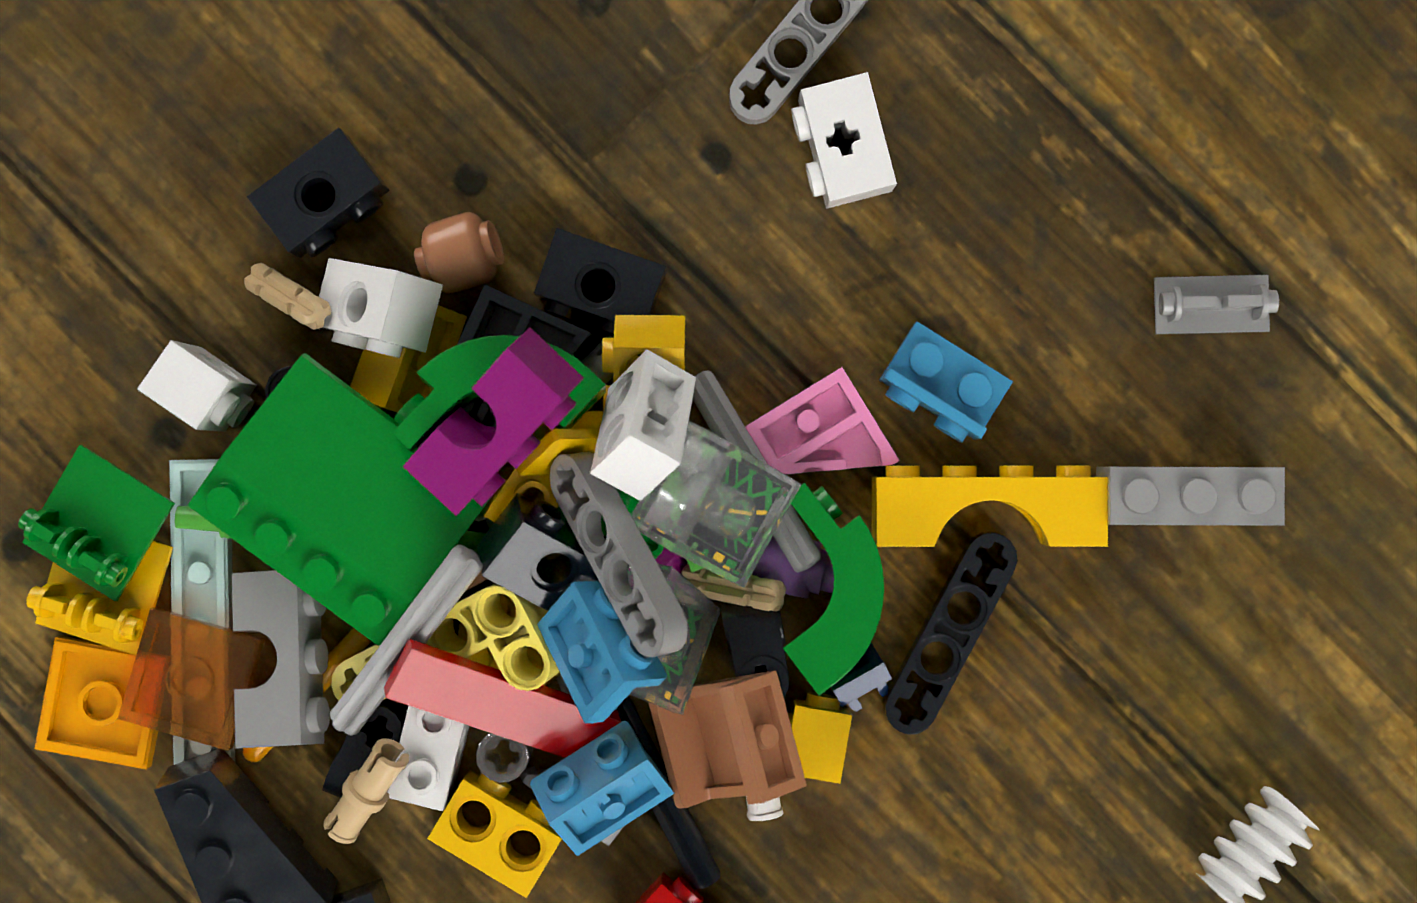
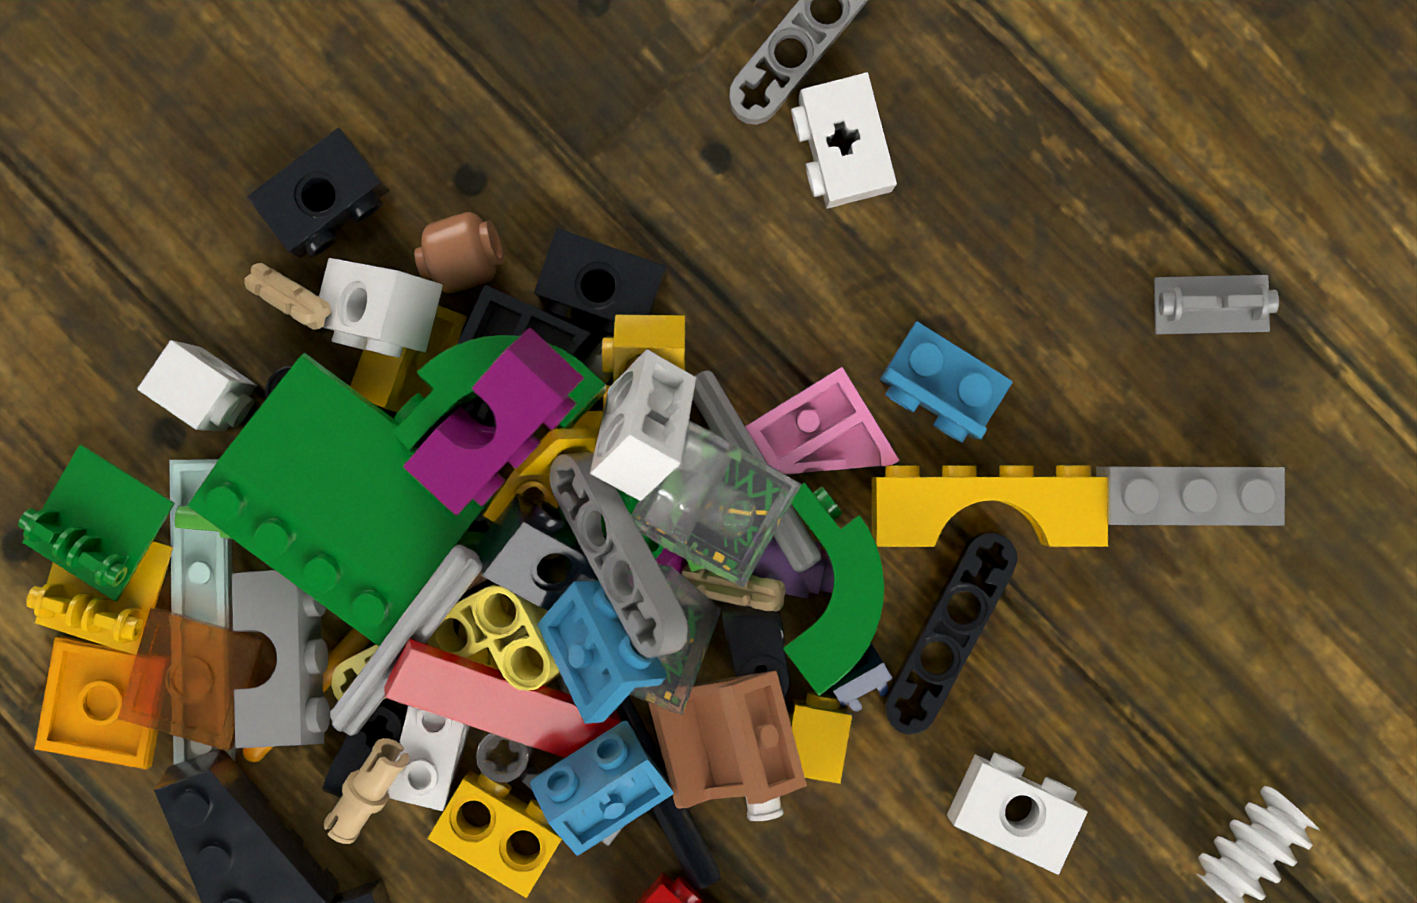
none -> white brick [947,753,1088,875]

